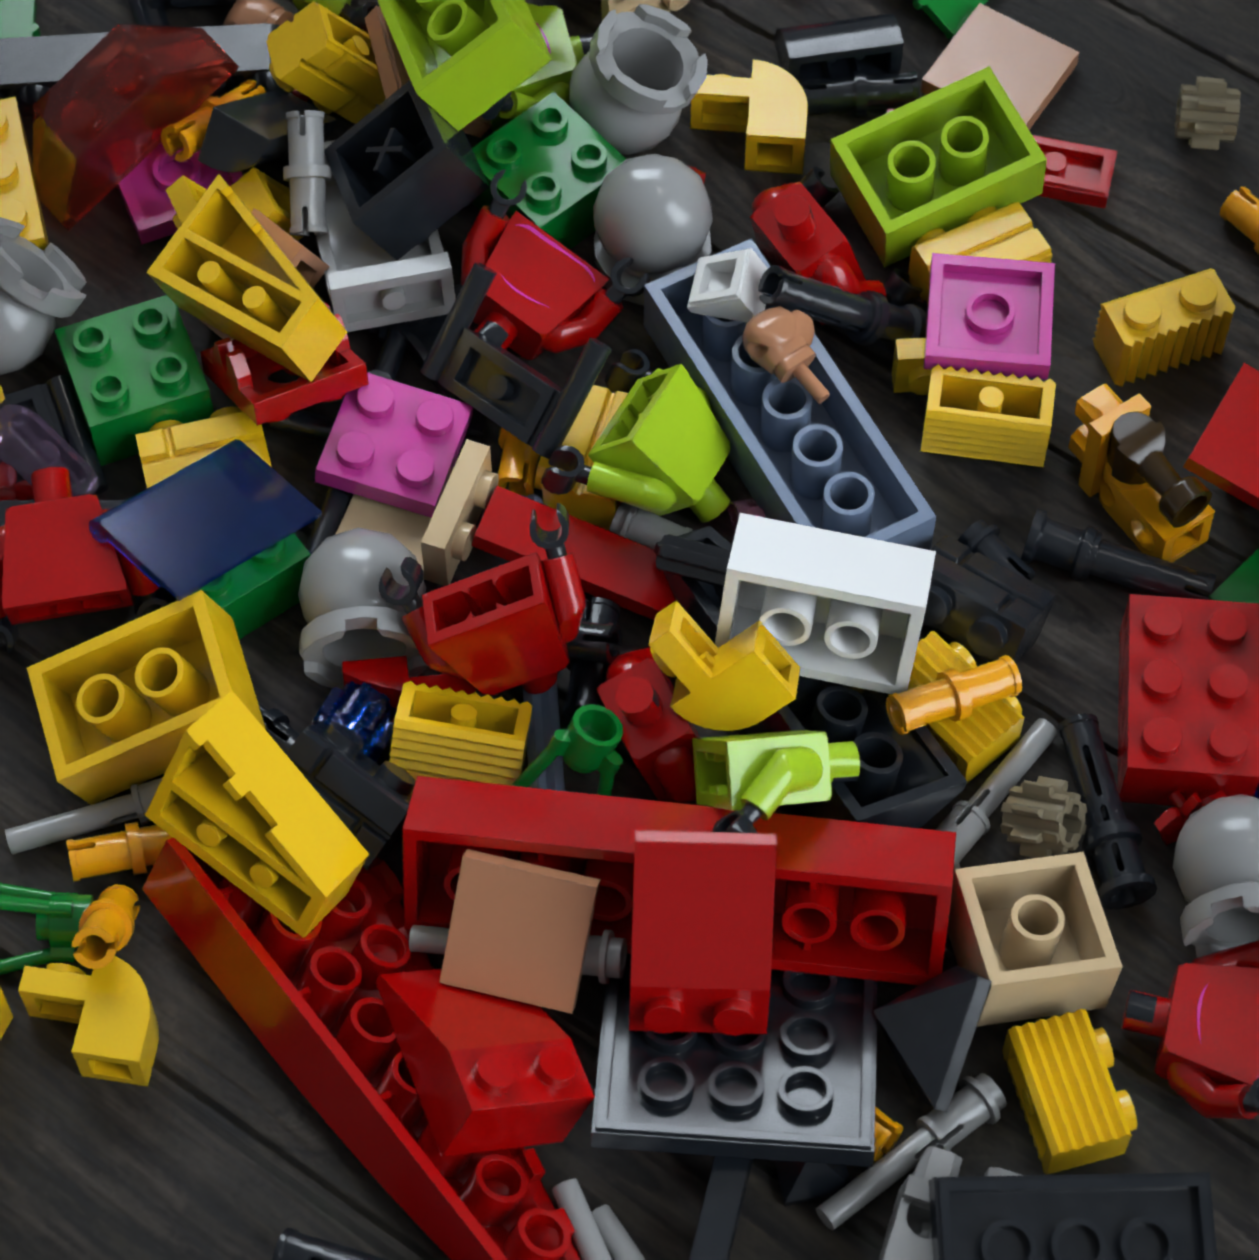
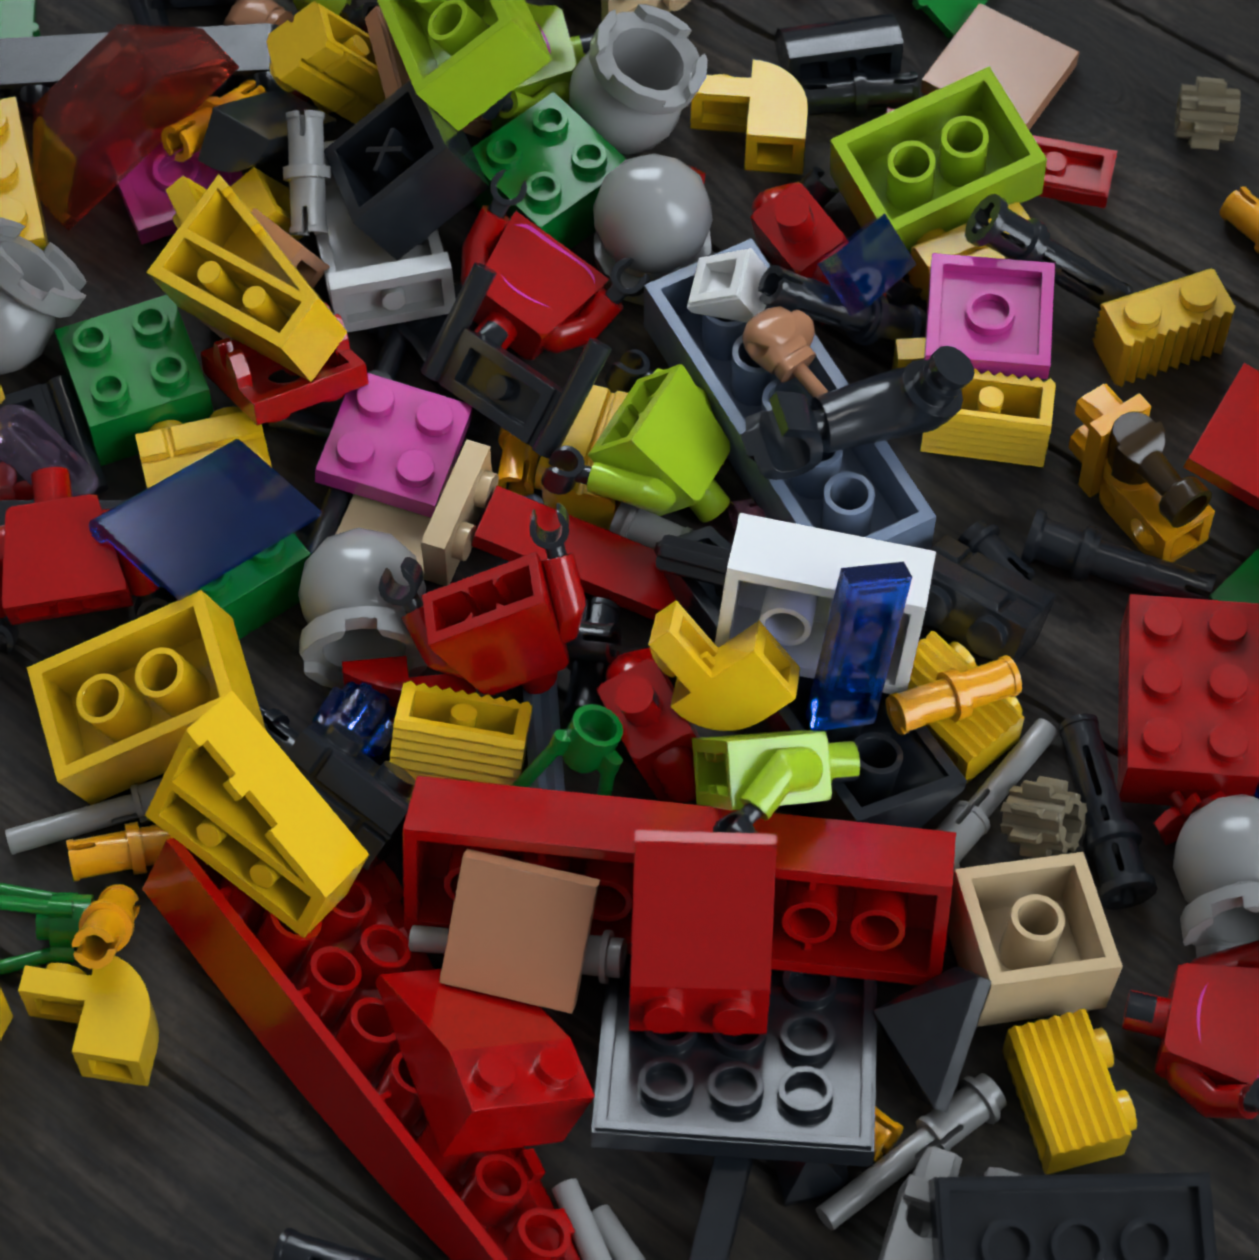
none -> black piece [740,346,974,480]
none -> clear blue tile [805,561,912,731]
none -> clear blue tile [818,213,917,317]
none -> black pin [965,194,1134,310]

